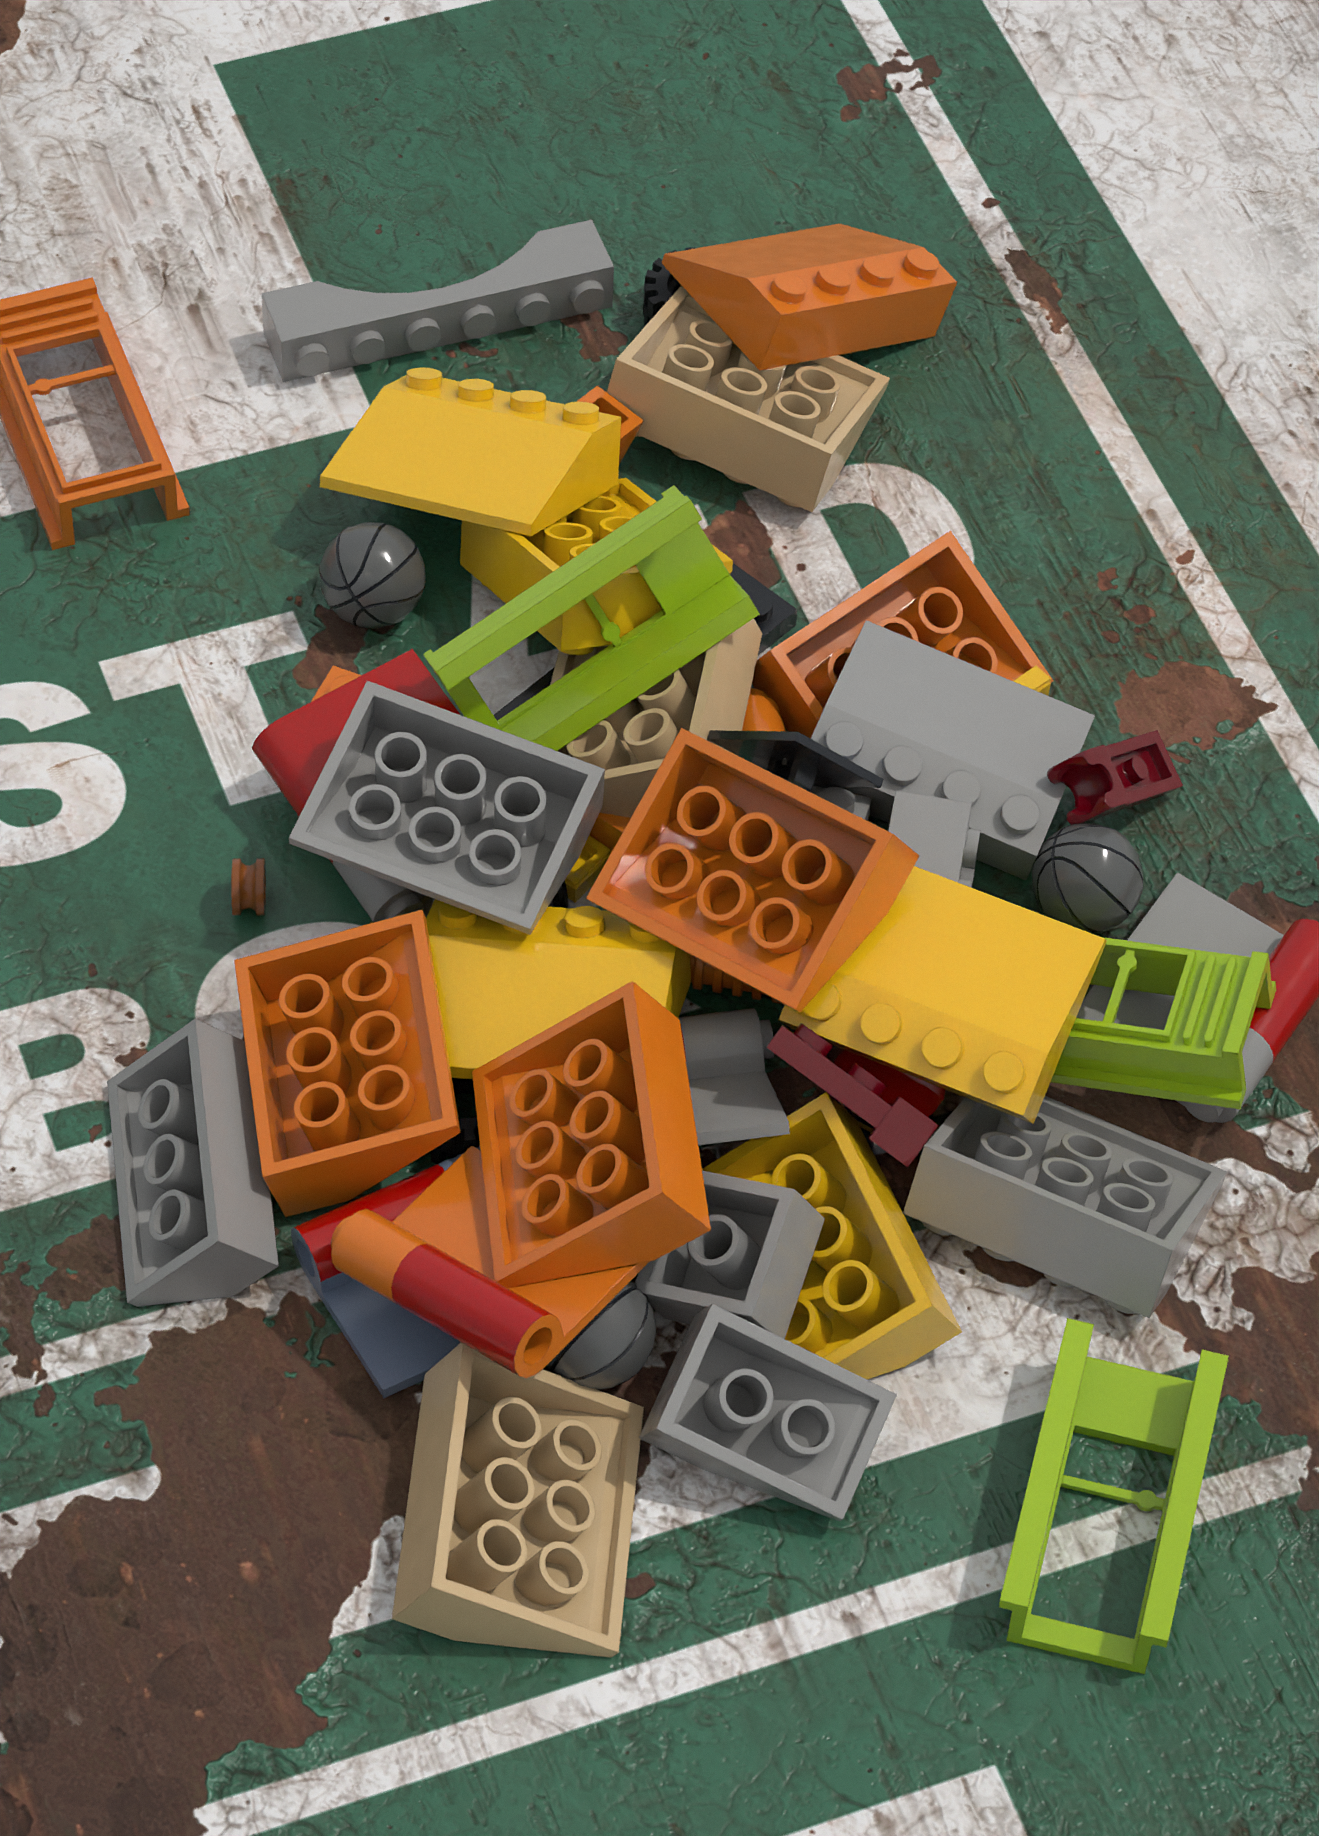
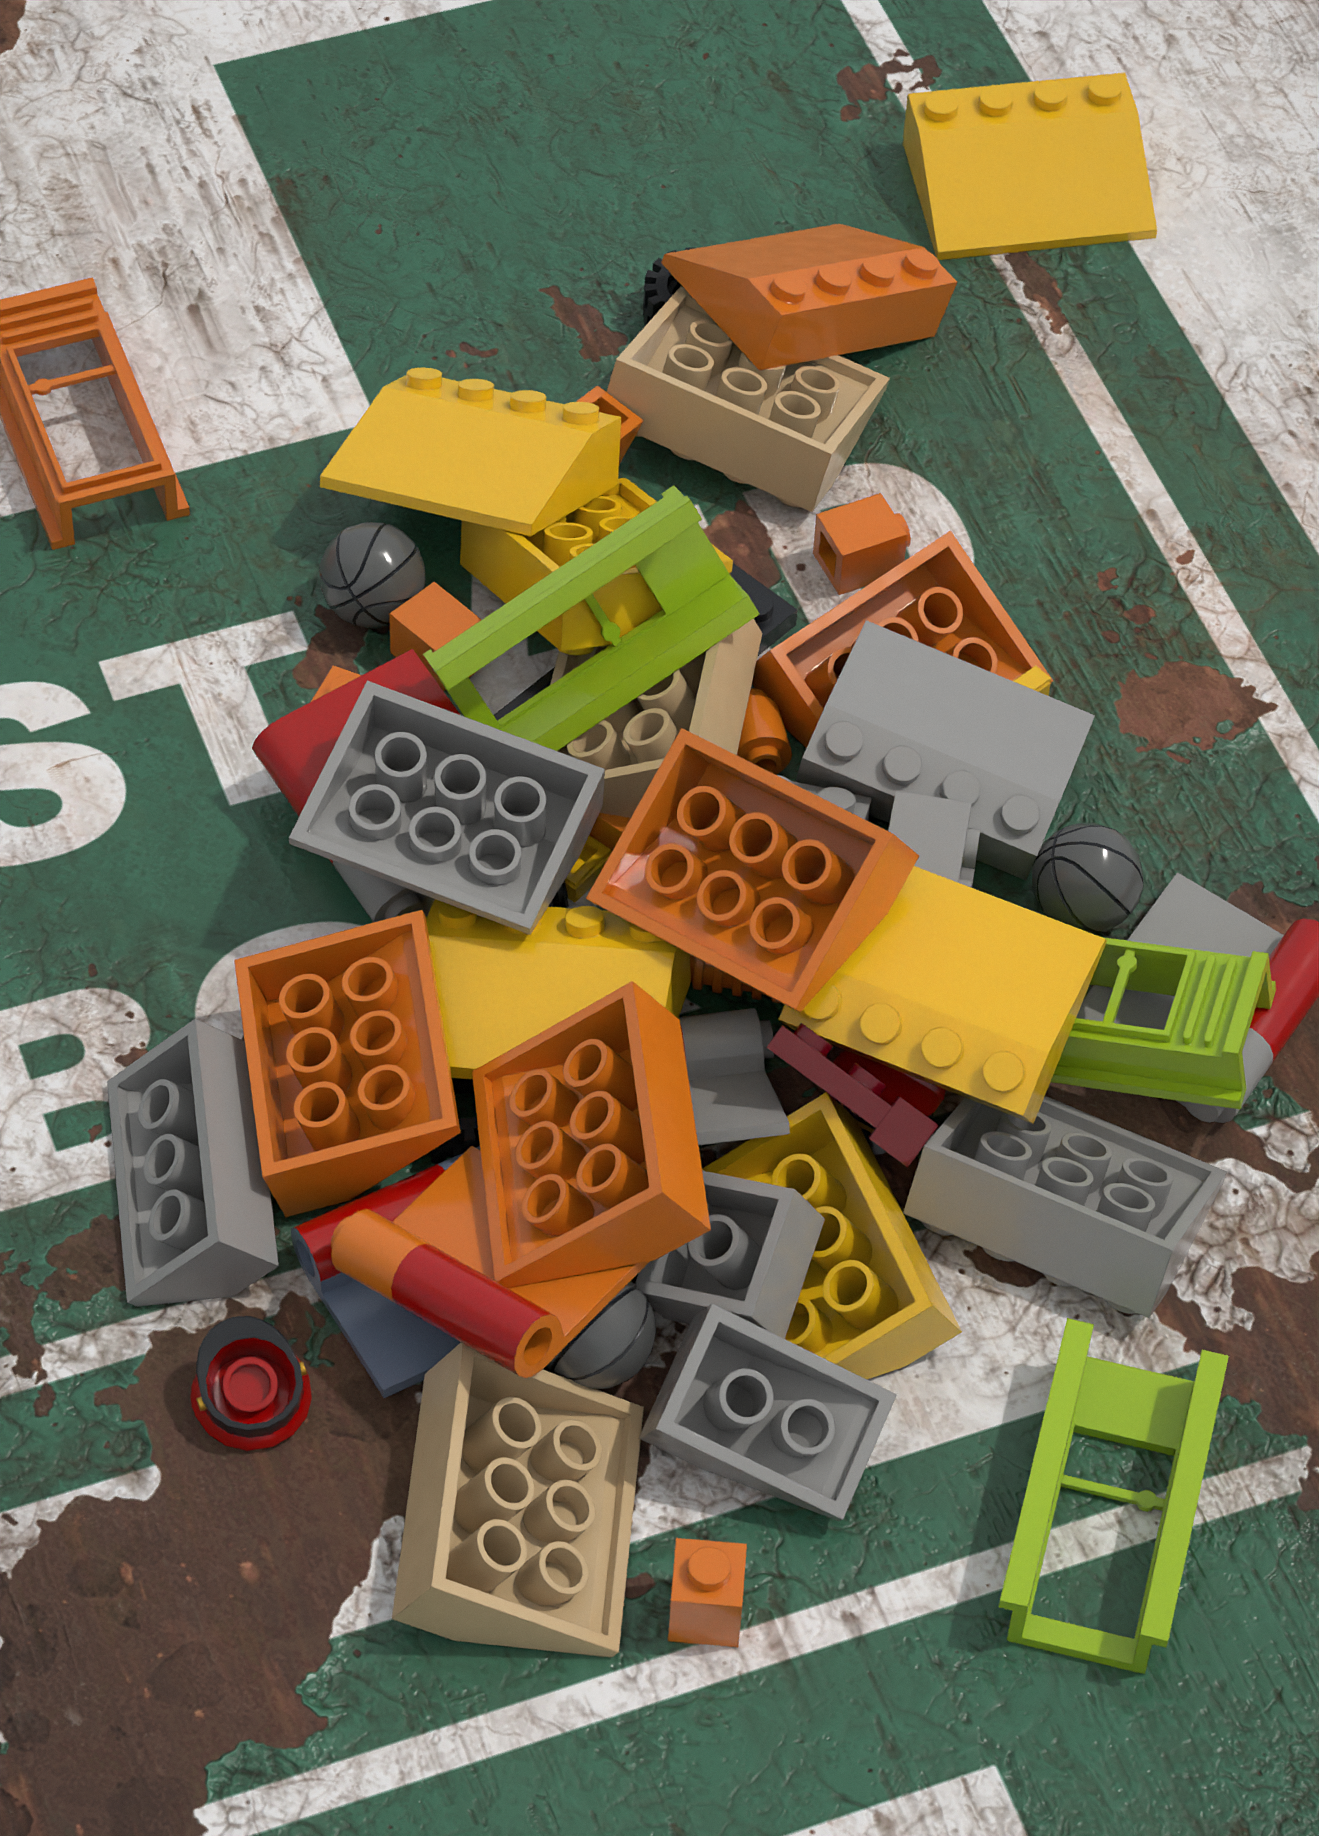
dark orange bush [231,858,266,915] -> none
light grey arch [261,219,614,382] -> none
black piece [707,730,884,792] -> none
dark red plate [1047,730,1183,825] -> none
none -> red piece [190,1316,312,1451]
none -> orange brick [389,582,482,691]
none -> orange brick [668,1538,747,1647]
none -> orange brick [813,493,911,595]
none -> yellow slope [903,72,1157,260]

